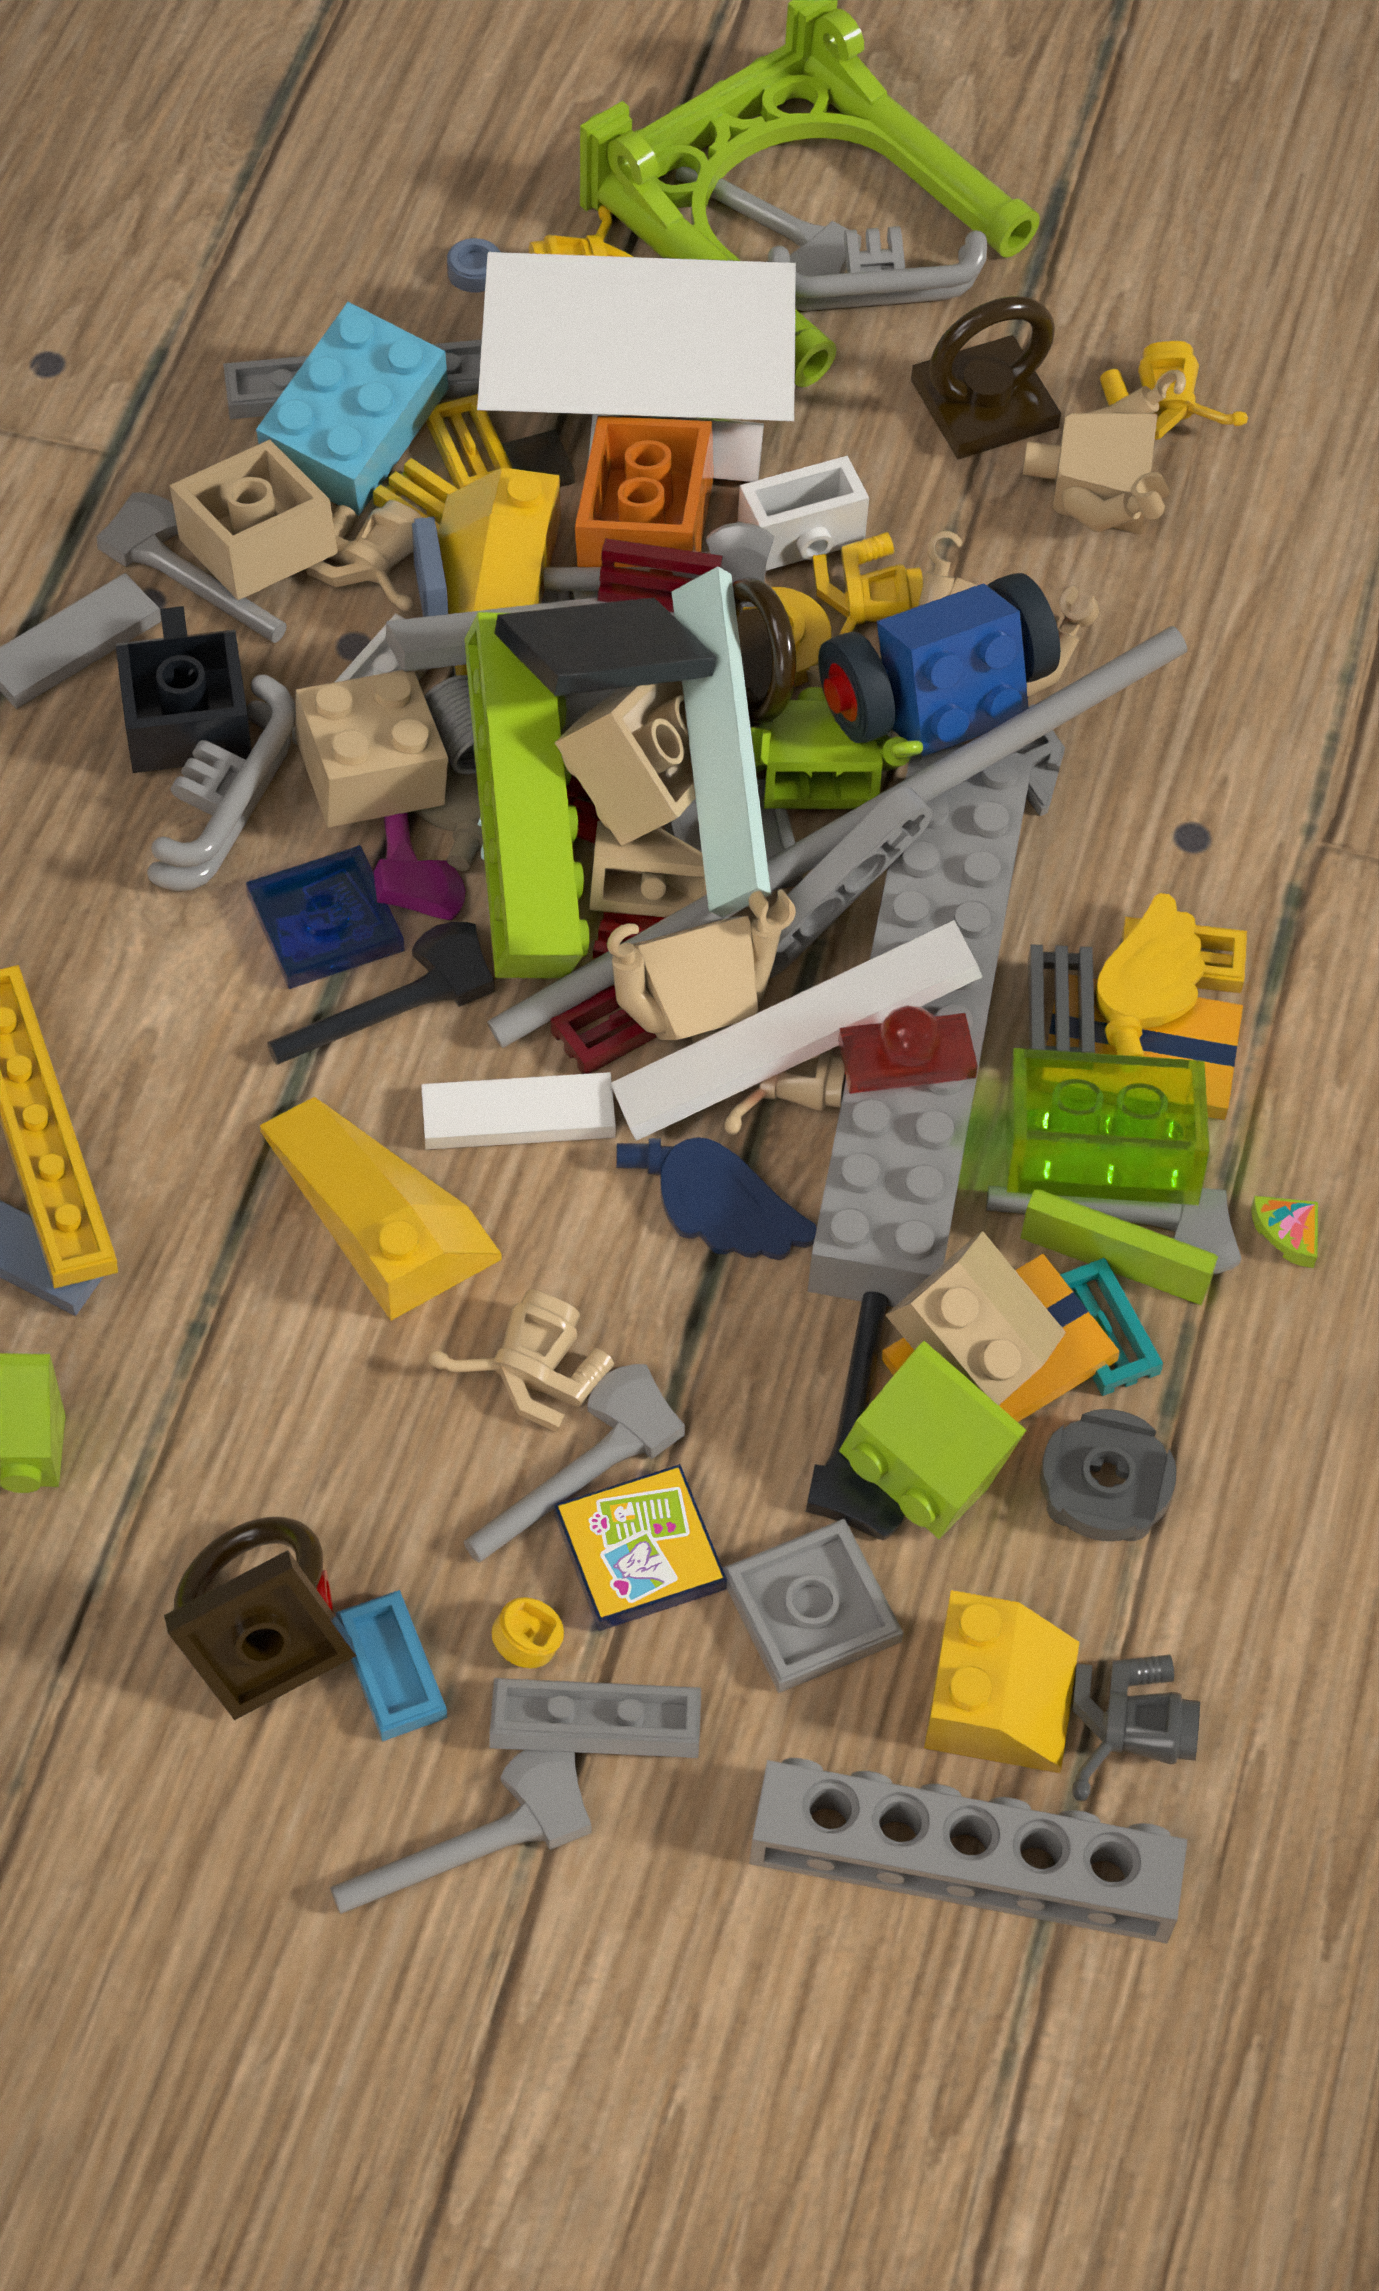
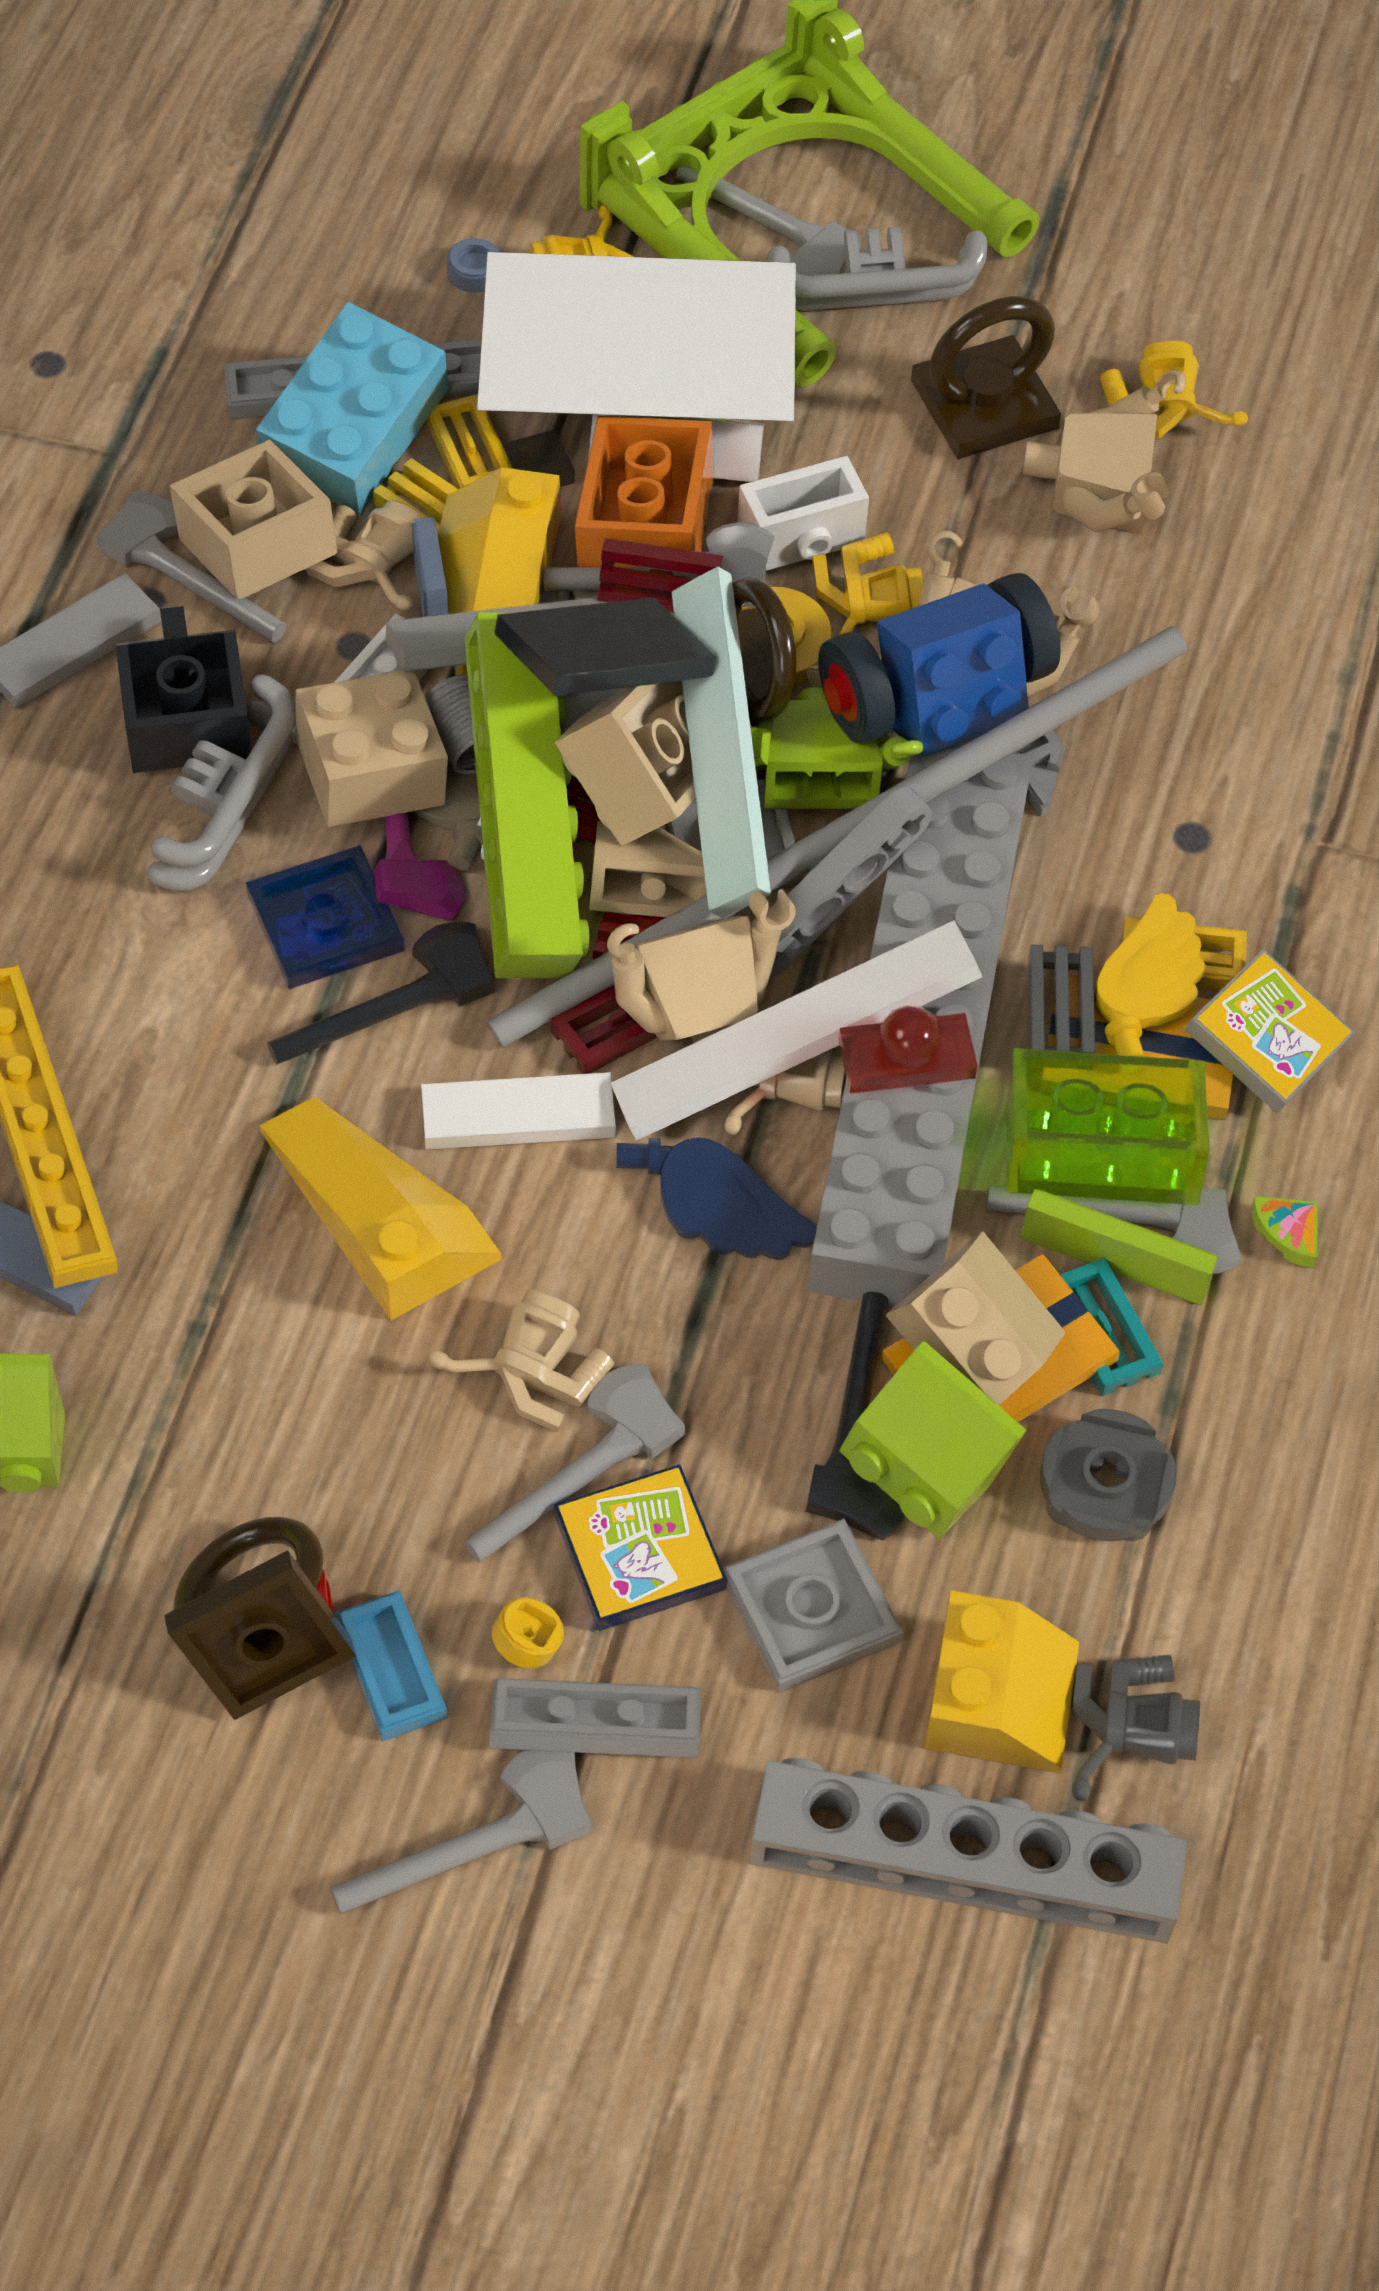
none -> tile [1184,949,1355,1113]

